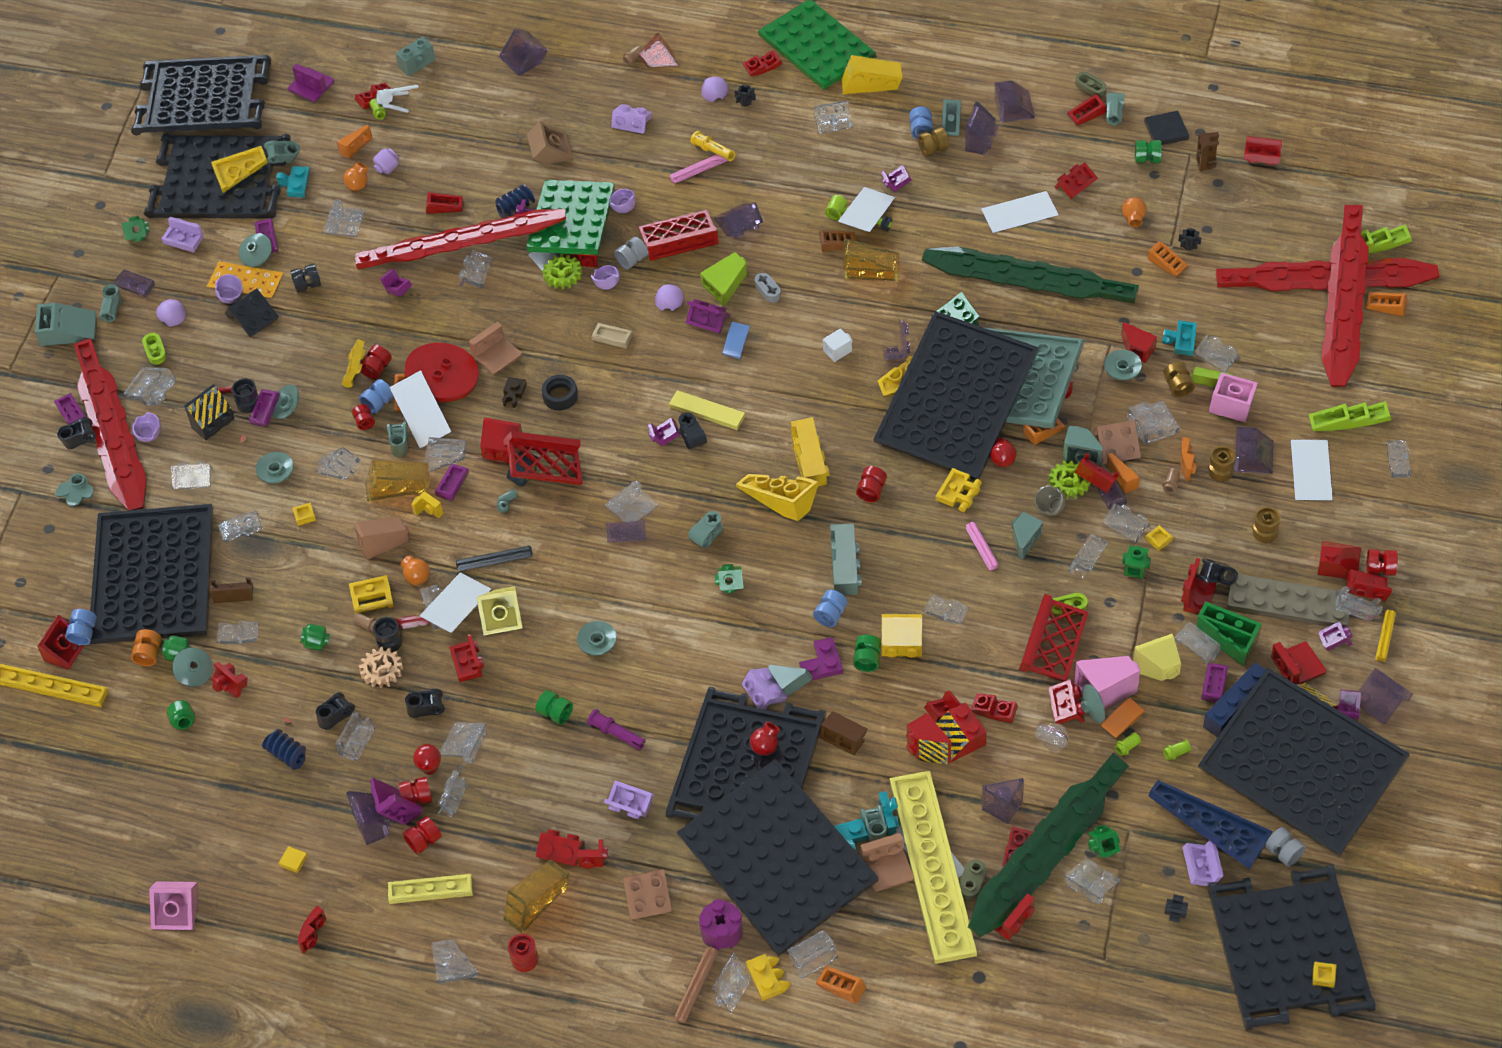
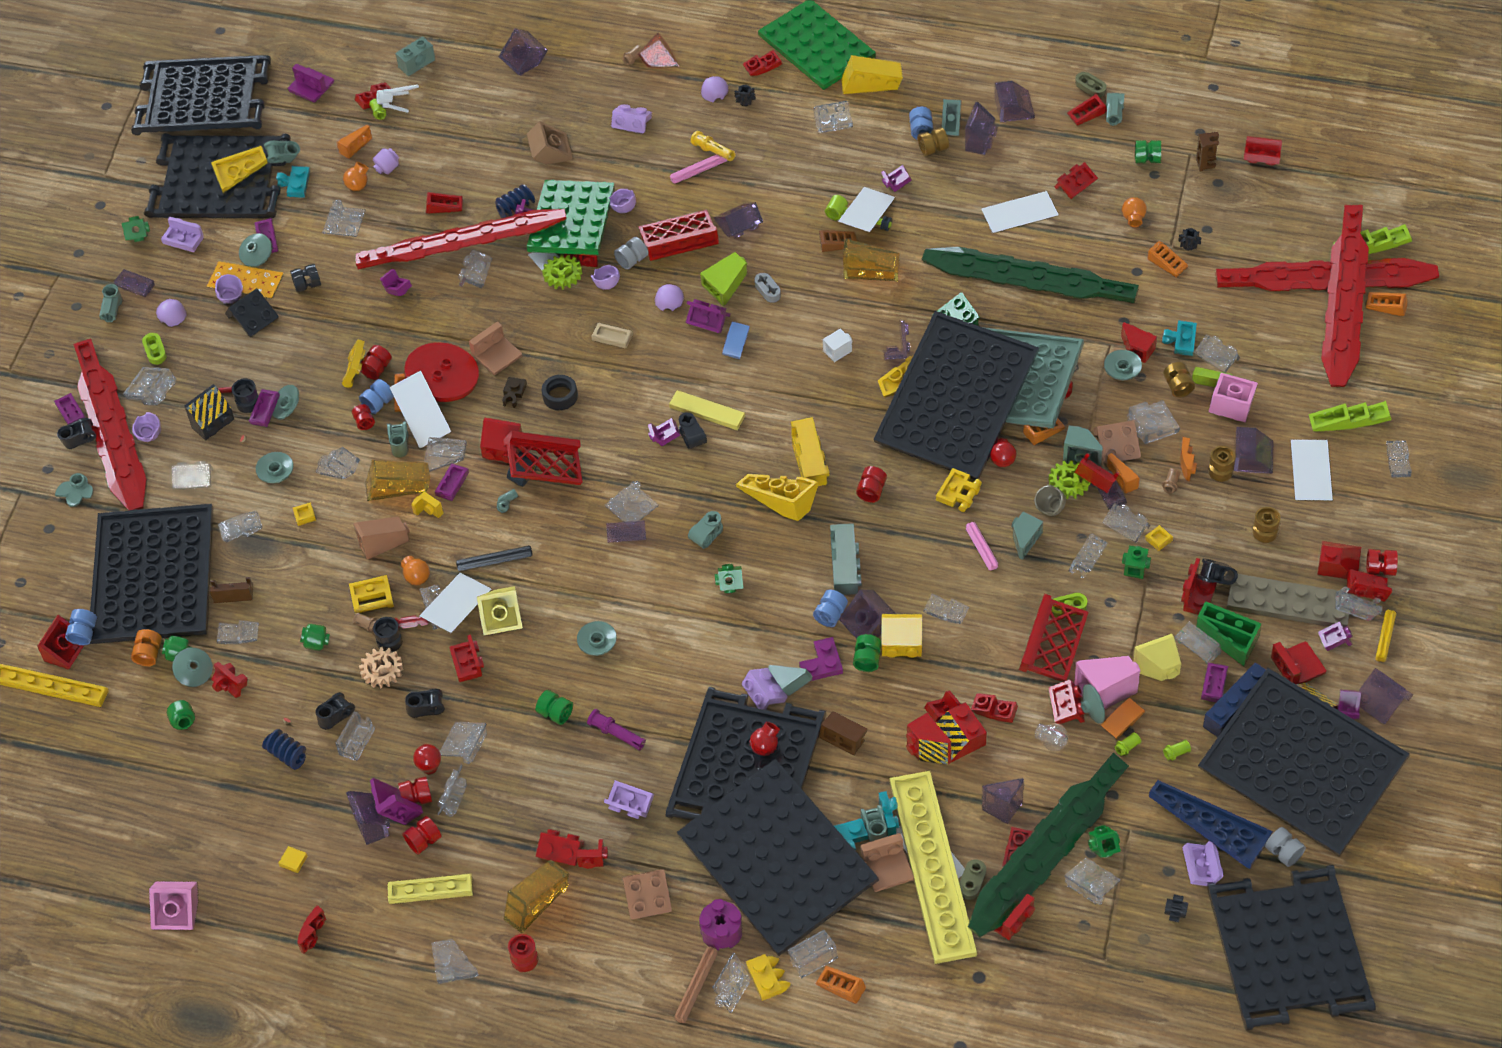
sand green slope [35,303,97,346] -> none
black tile [1144,111,1189,145] -> none
yellow tile [1312,962,1336,987] -> none
none -> clear purple slope [839,589,896,639]

